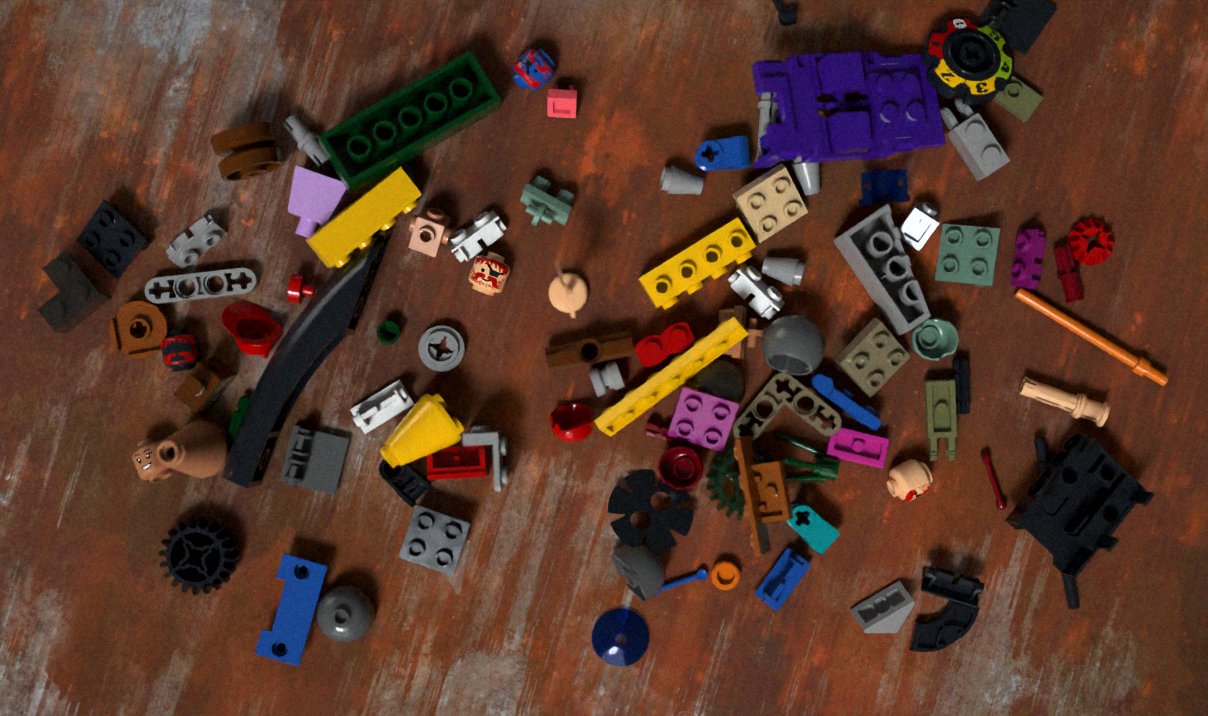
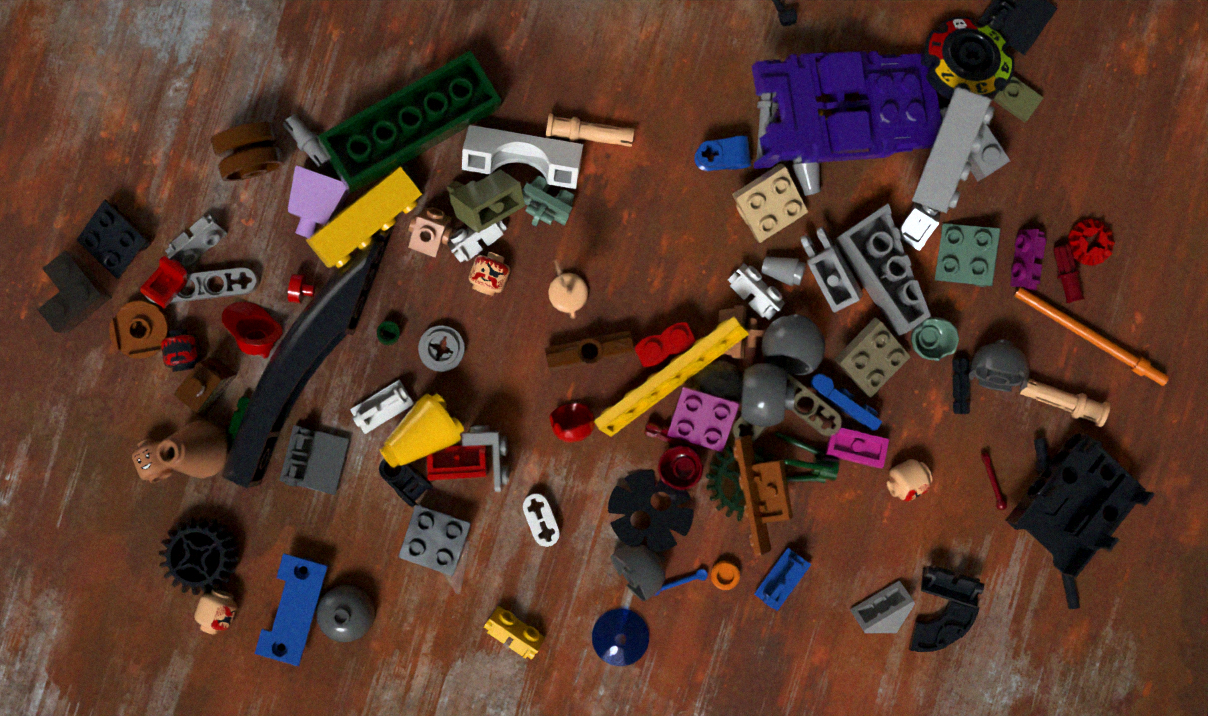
head [512,48,555,92] -> none
coral tile [547,84,577,118] -> none
light grey wheel [588,361,625,397] -> none
yellow brick [638,217,756,310] -> none
light grey cone [659,166,704,195] -> none
teal piece [786,503,841,556] -> none
clear blue piece [859,169,910,205] -> none
olive hinge [924,379,957,461] -> none
none -> red bracket [141,256,187,308]
none -> light nougat head [194,589,238,634]
none -> olive hinge [447,169,525,233]
none -> white arch [462,125,583,189]
none -> yellow hinge [484,606,546,659]
none -> white beam [523,493,560,547]
none -> light nougat pin [546,113,634,147]
none -> dark grey wheel [742,363,795,427]
none -> light grey hinge [800,226,863,313]
none -> light grey wedge [912,87,995,213]
none -> dark grey cylinder [969,340,1030,392]

